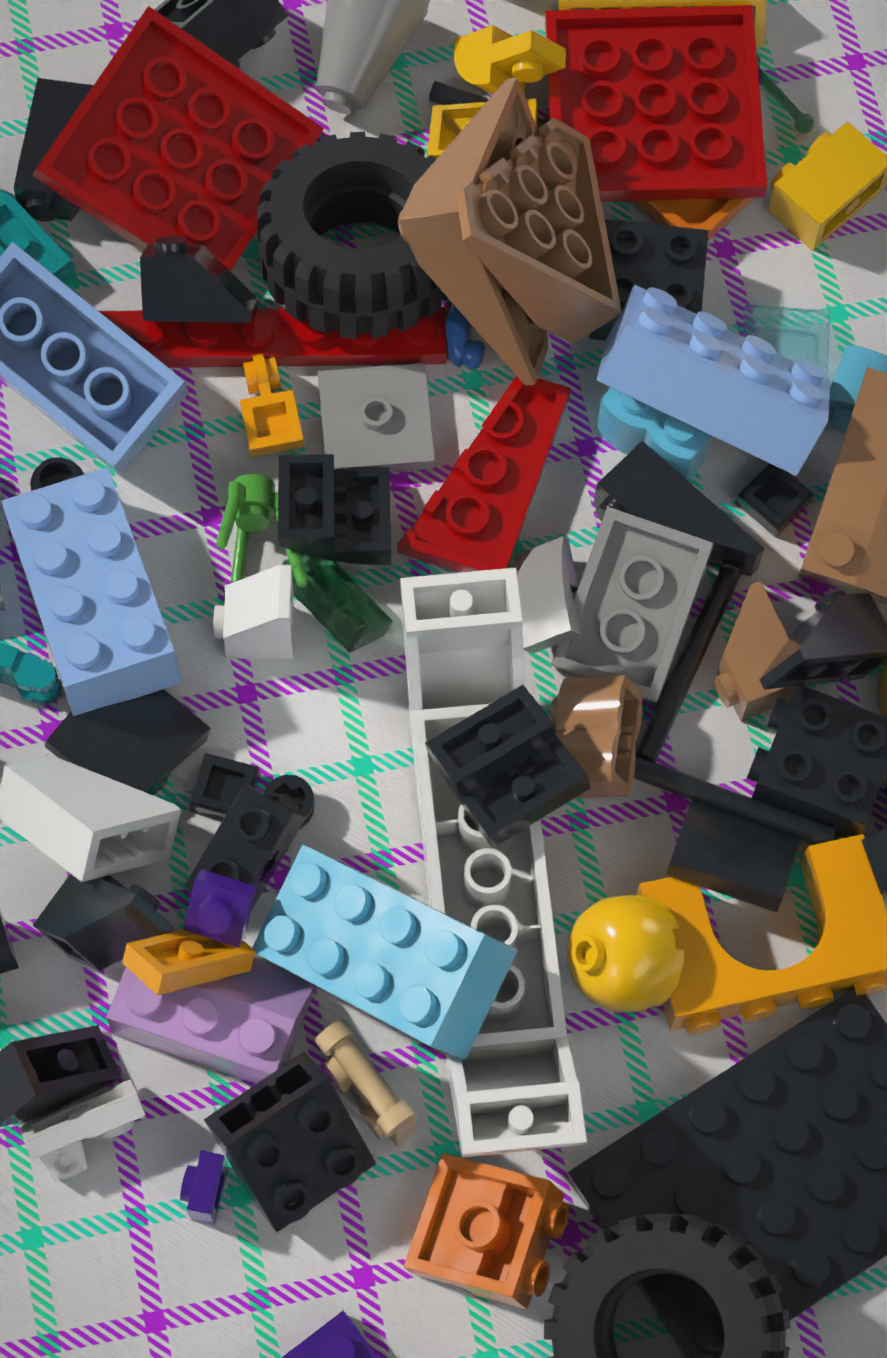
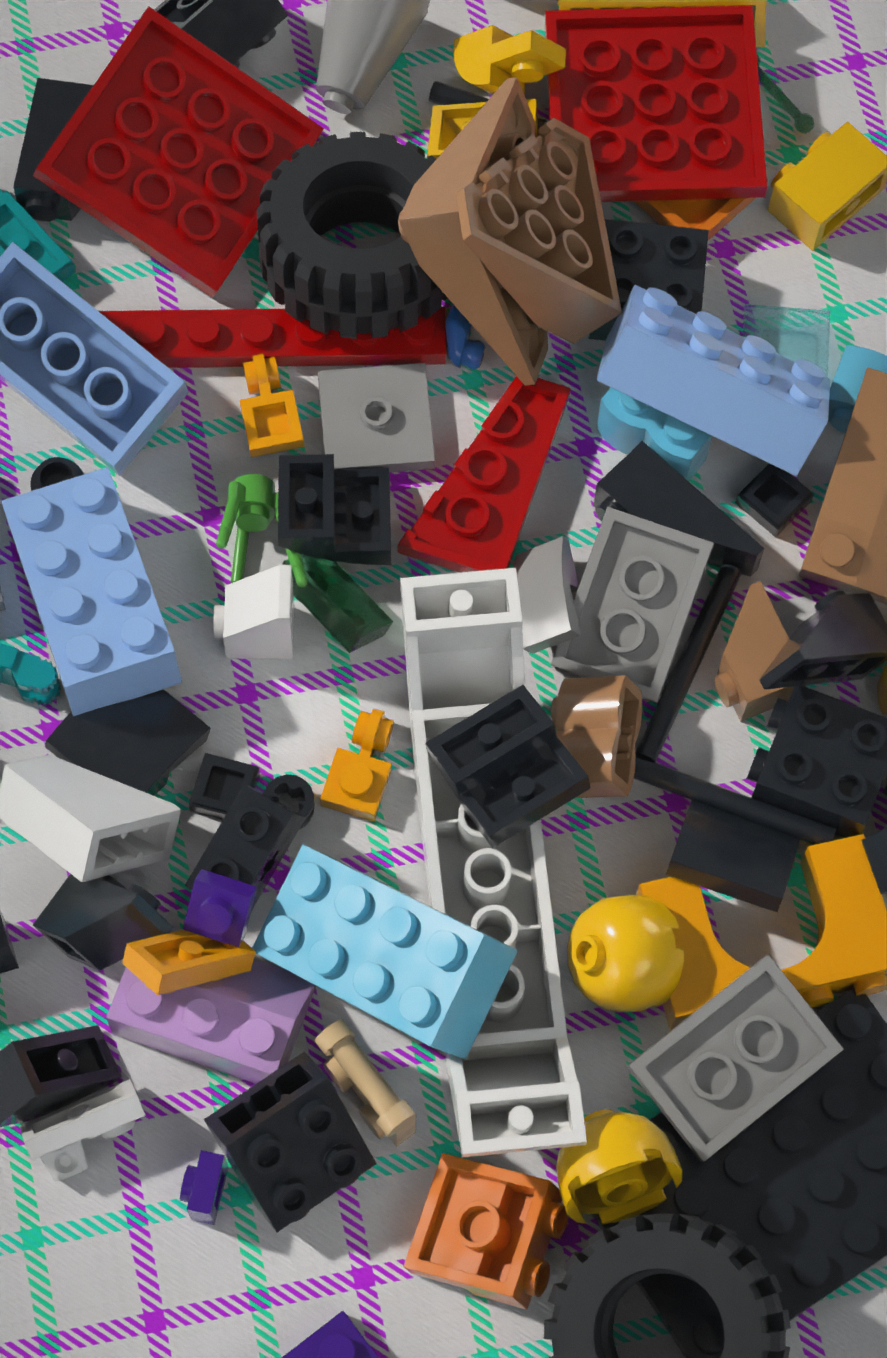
black slope [140,236,258,323] -> none
none -> light orange plate [320,709,394,822]
none -> yellow cylinder [556,1109,682,1224]
none -> light grey plate [626,954,844,1162]

